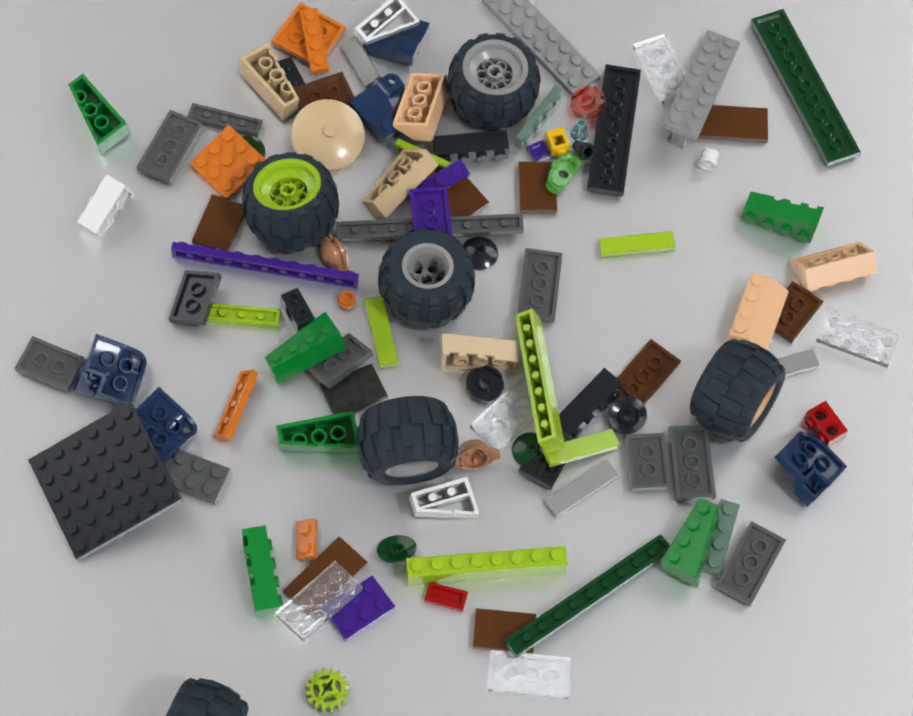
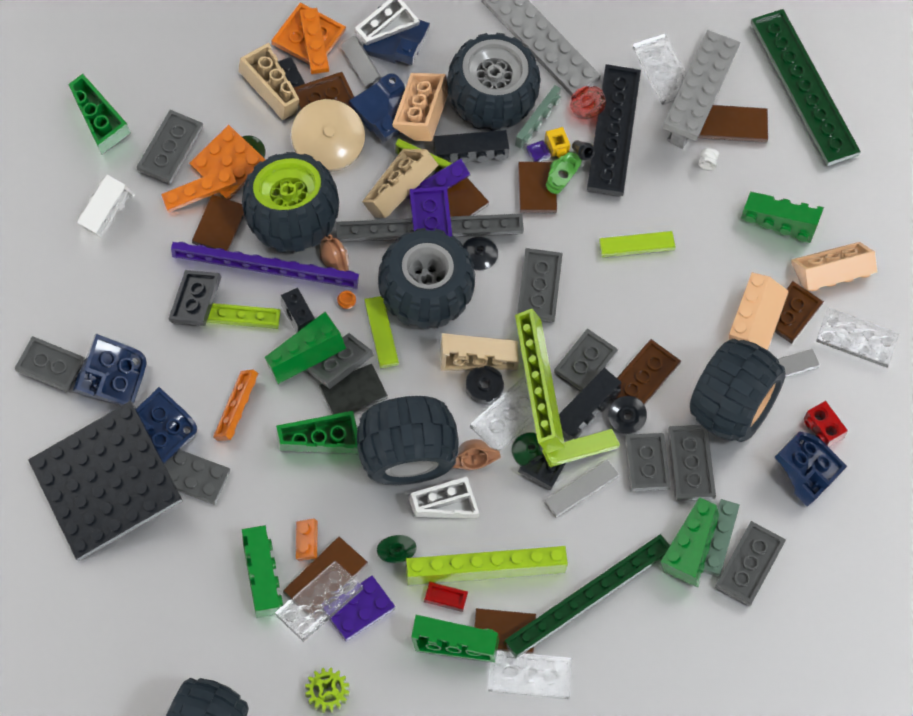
dark grey tile [187,103,263,138] -> none
clear light blue cone [570,118,588,141] -> none
none -> orange plate [161,166,238,213]
none -> green wedge [411,615,499,662]
none -> dark grey plate [554,328,619,391]

